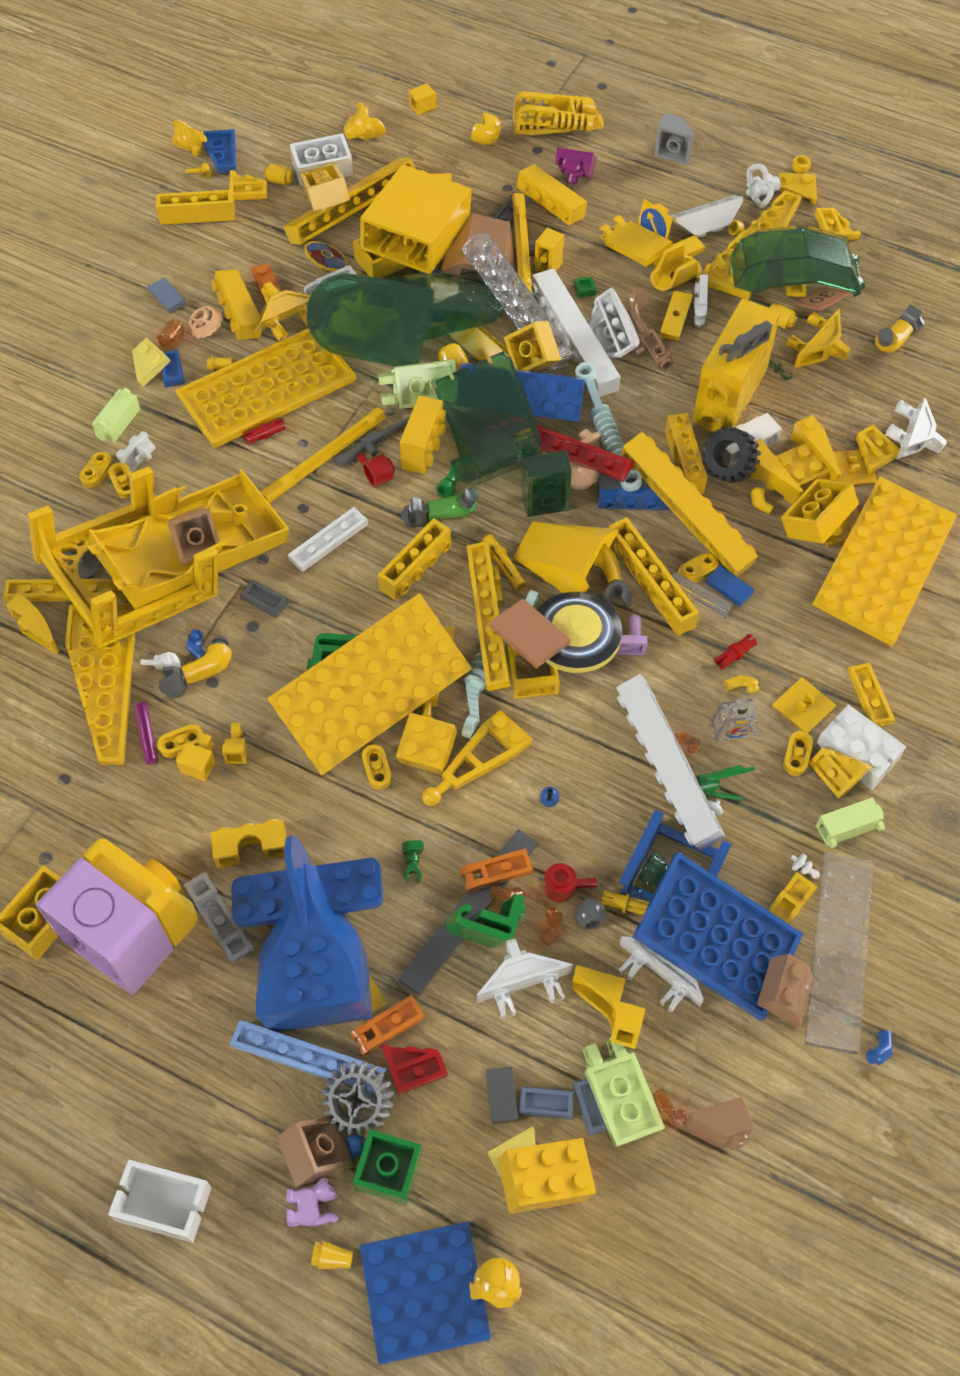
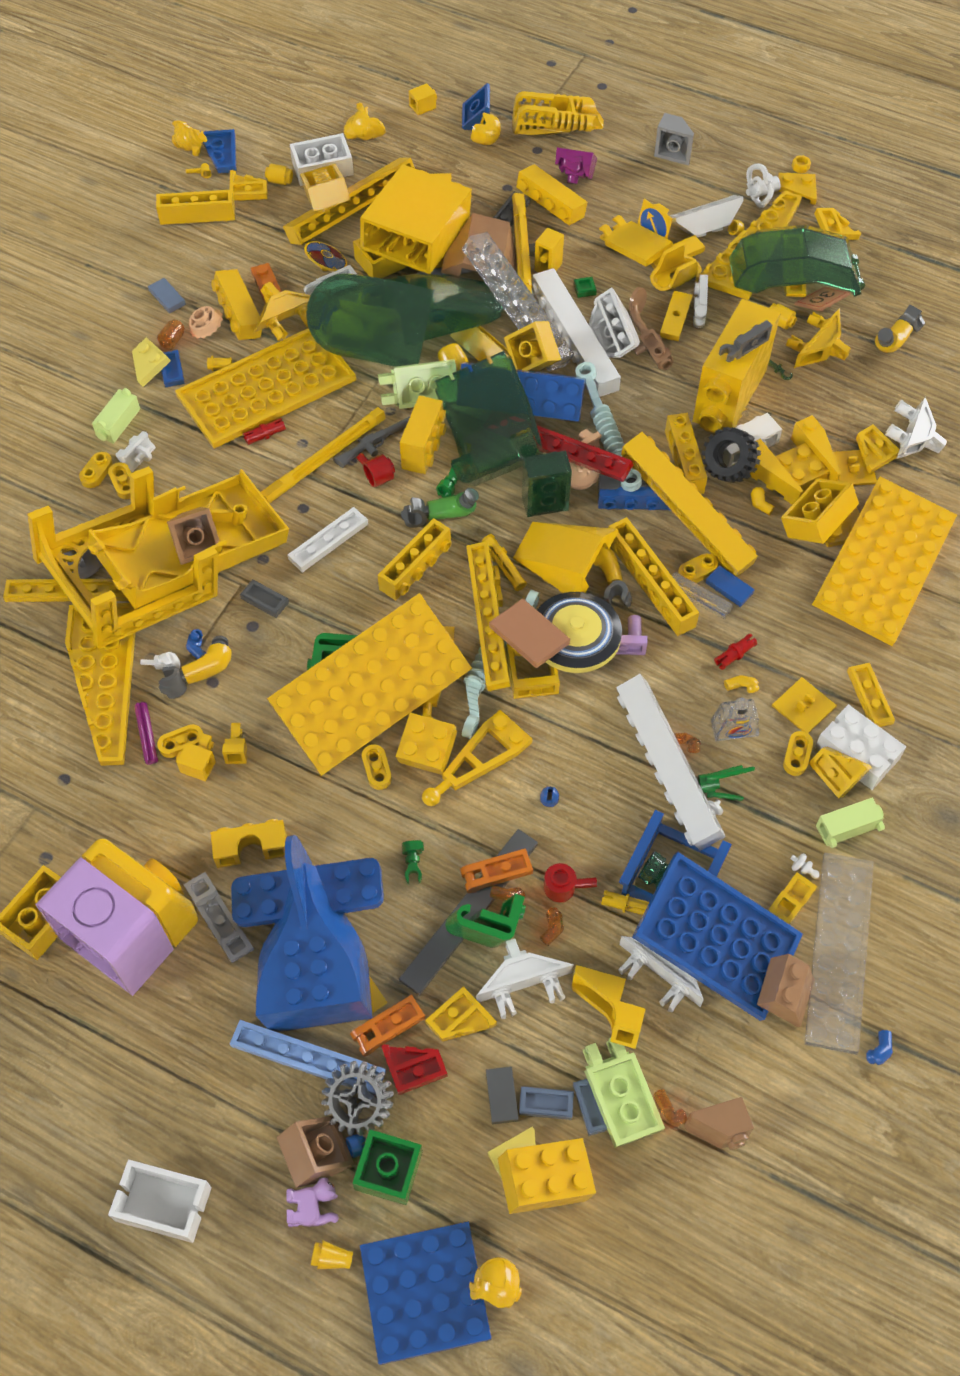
yellow slope [6,593,59,654] -> none
dark grey piece [575,899,606,930] -> none
none -> yellow wing [425,986,497,1042]
none -> blue slope [462,83,490,130]

